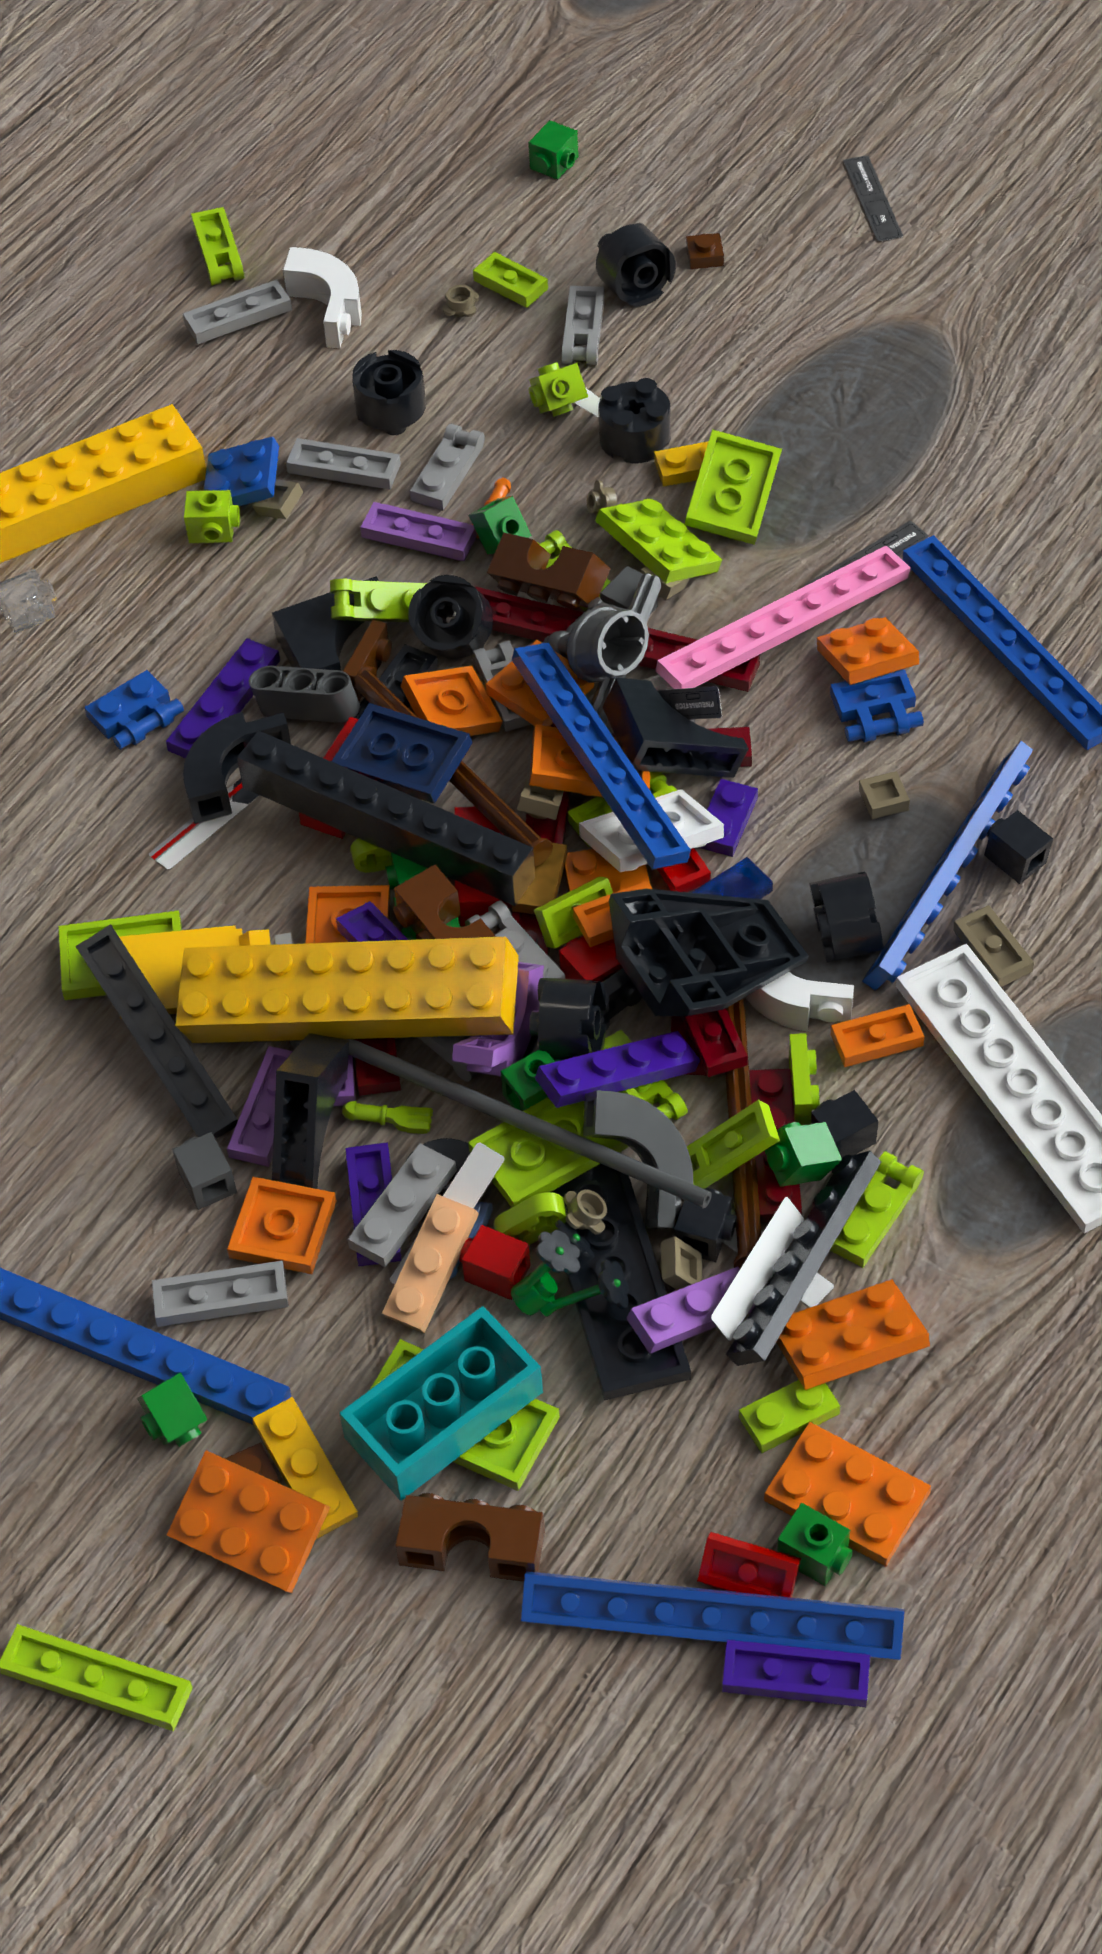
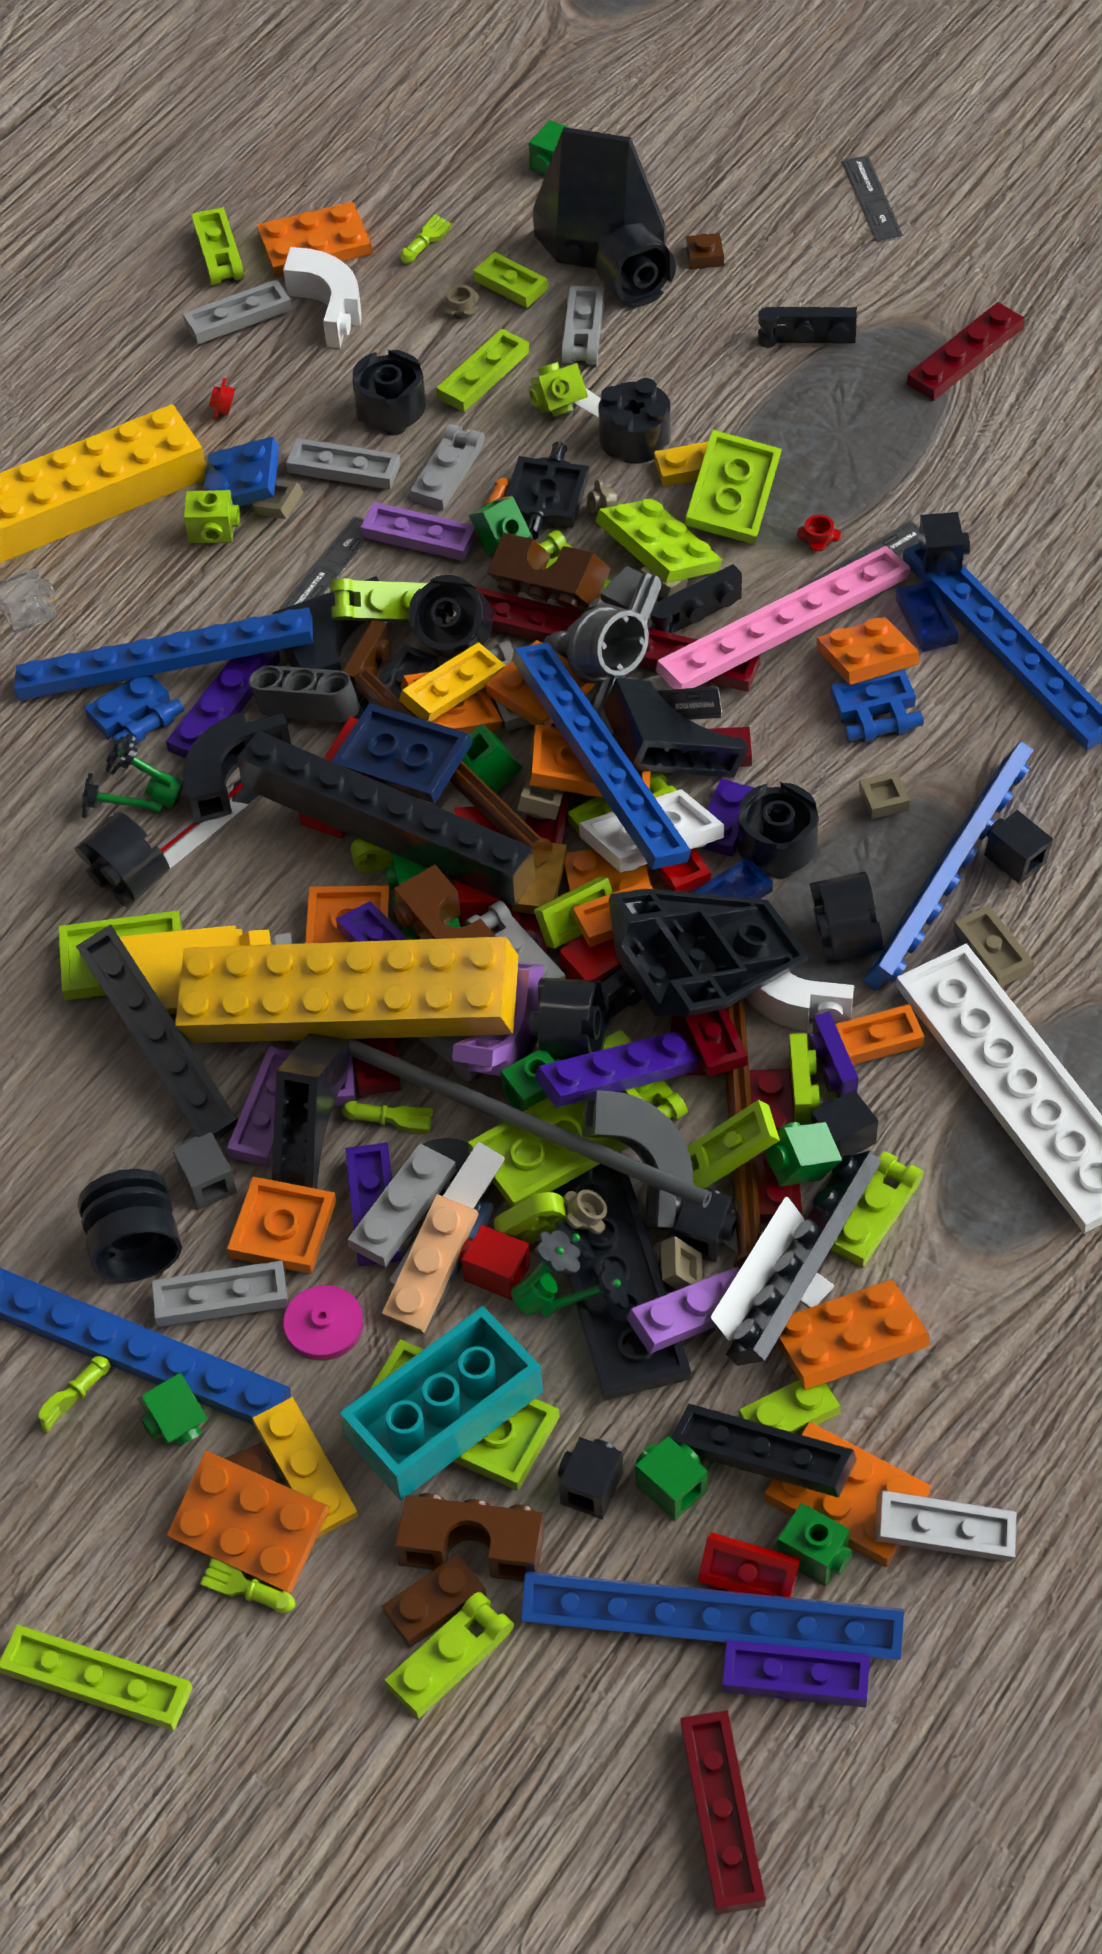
none -> blue plate [14,607,313,701]
none -> lime piece [38,1356,110,1433]
none -> black brick [74,812,170,908]
none -> black wheel [77,1169,182,1282]
none -> plant [82,733,184,818]
none -> lime piece [200,1558,295,1614]
none -> red plate [209,377,235,420]
none -> orange plate [257,202,372,277]
none -> flat silver sticker [282,517,368,608]
none -> dark pink piece [283,1285,363,1360]
none -> reddish brown plate [382,1553,486,1648]
none -> lime plate [385,1592,514,1719]
none -> yellow plate [399,642,506,722]
none -> lime piece [400,214,452,264]
none -> lime plate [436,328,530,412]
none -> green brick [462,724,523,793]
none -> black plate [505,442,589,540]
none -> black wedge [533,127,666,269]
none -> black brick [558,1437,623,1519]
none -> green brick [635,1436,708,1521]
none -> black plate [651,564,742,634]
none -> black plate [671,1403,857,1498]
none -> dark red plate [680,1710,766,1915]
none -> black brick [738,782,819,879]
none -> black plate [758,307,857,348]
none -> red plate [797,515,841,552]
none -> dark purple plate [808,1011,859,1098]
none -> plate [874,1490,1016,1562]
none -> clear blue plate [896,580,959,652]
none -> dark red plate [907,302,1025,401]
none -> black brick [918,512,970,574]

